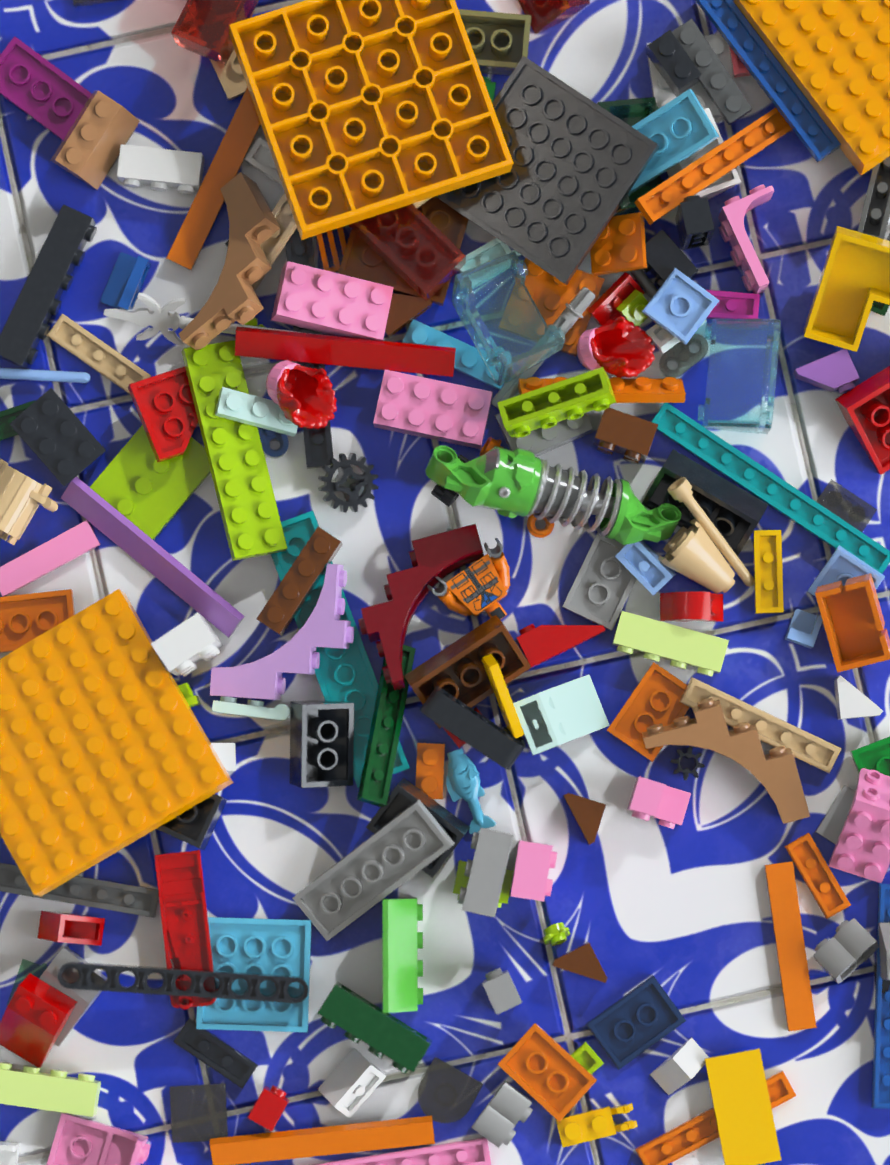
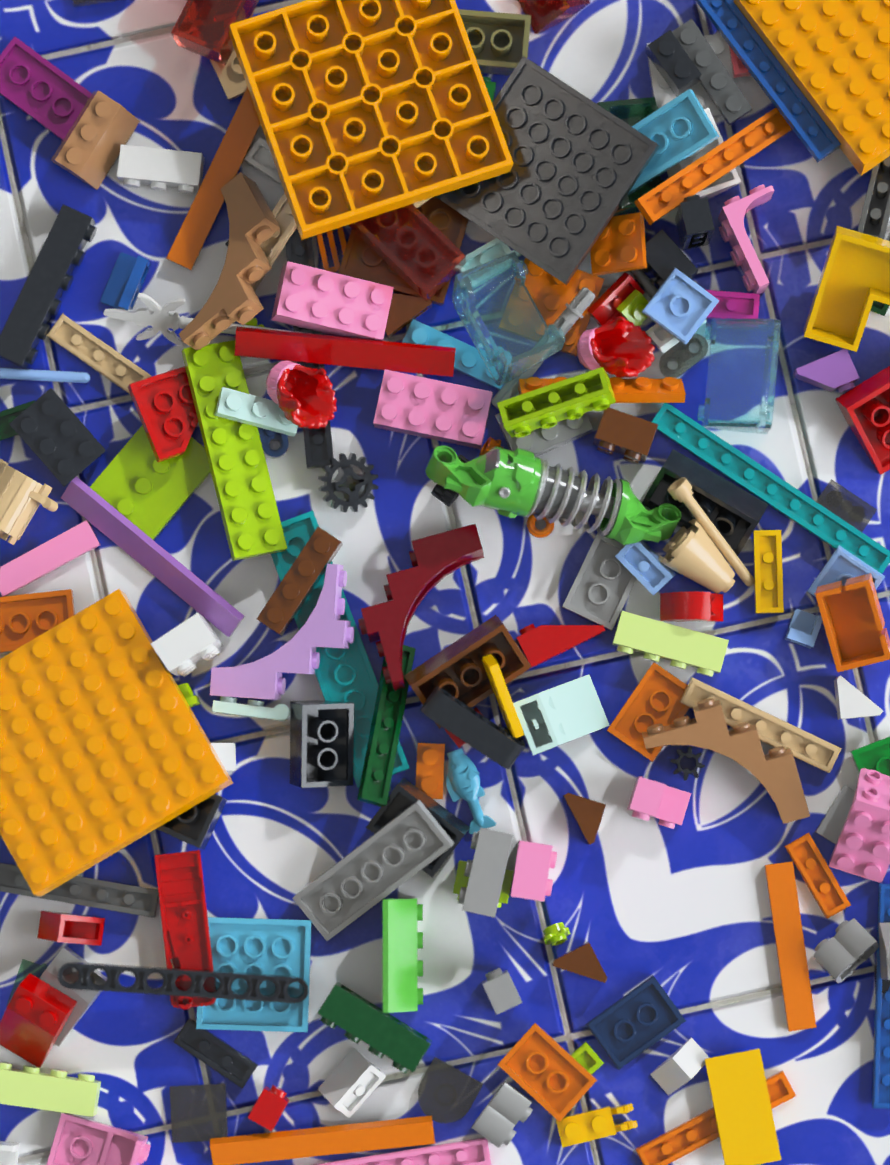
orange torso [427,538,510,620] -> none

